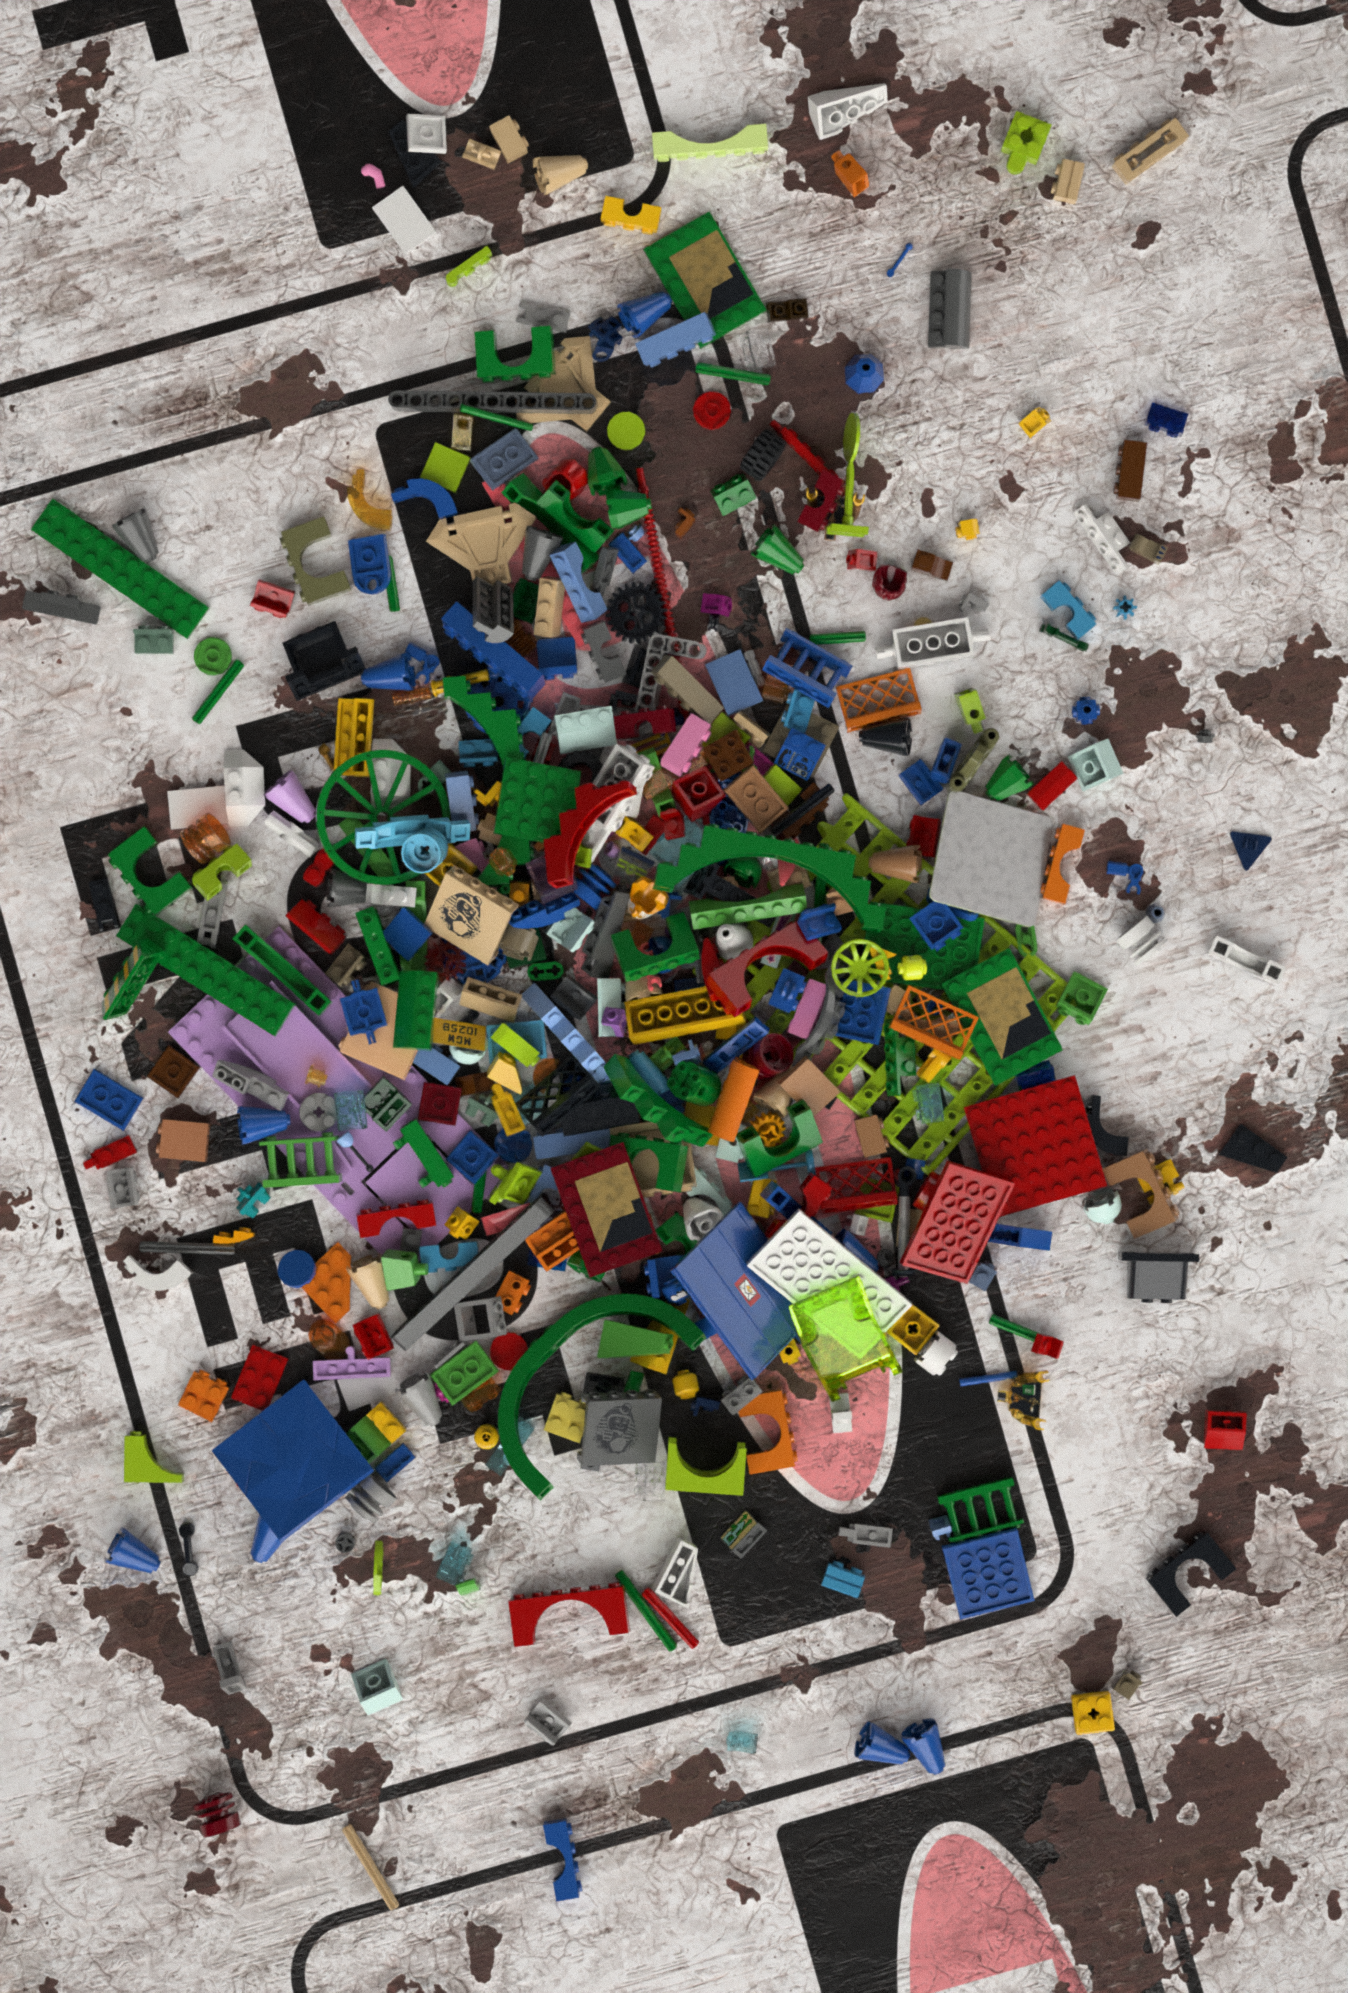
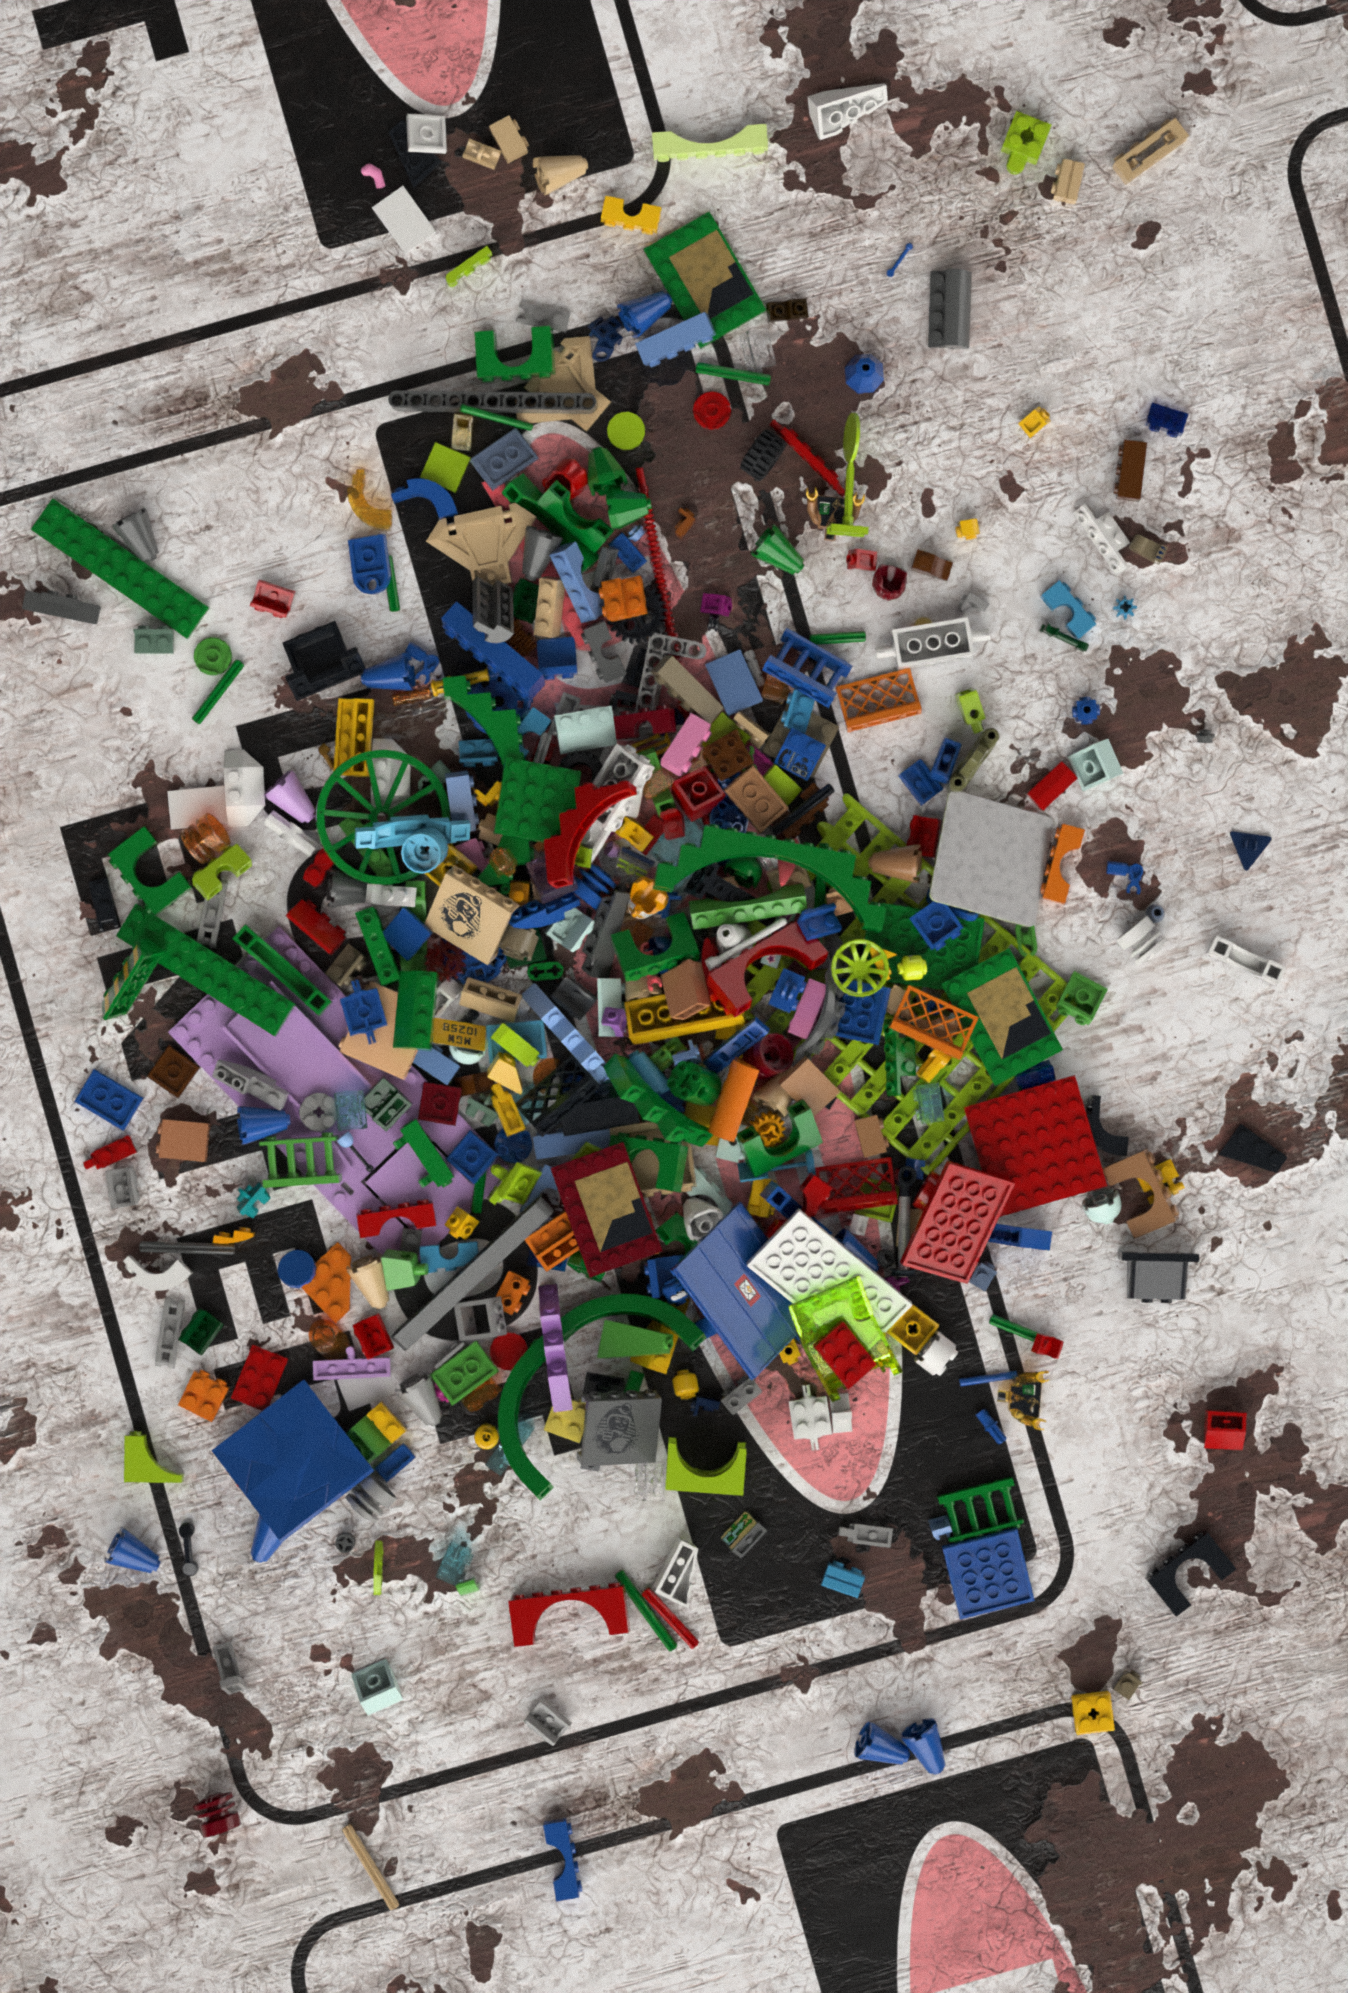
olive arch [279,516,351,606] -> none
clear yellow brick [304,1065,328,1088] -> none
coral piece [481,1203,530,1236] -> none
green bracket [710,474,757,516] -> none
clear light blue bracket [726,1730,758,1754] -> none
orange arch [738,1389,798,1474] -> none
dark red arch [797,470,846,533] -> none
orange torso [831,150,869,198] -> none
black cone [859,718,912,756] -> none
green cone [985,754,1034,801] -> none
none -> light grey plate [155,1298,185,1369]
none -> dark green bracket [178,1308,224,1356]
none -> medium lavender arch [538,1284,573,1412]
none -> orange plate [599,575,648,622]
none -> nougat brick [661,959,711,1020]
none -> white piece [705,918,787,971]
none -> white plate [789,1384,833,1451]
none -> red plate [812,1320,877,1390]
none -> blue axle [975,1408,1007,1444]

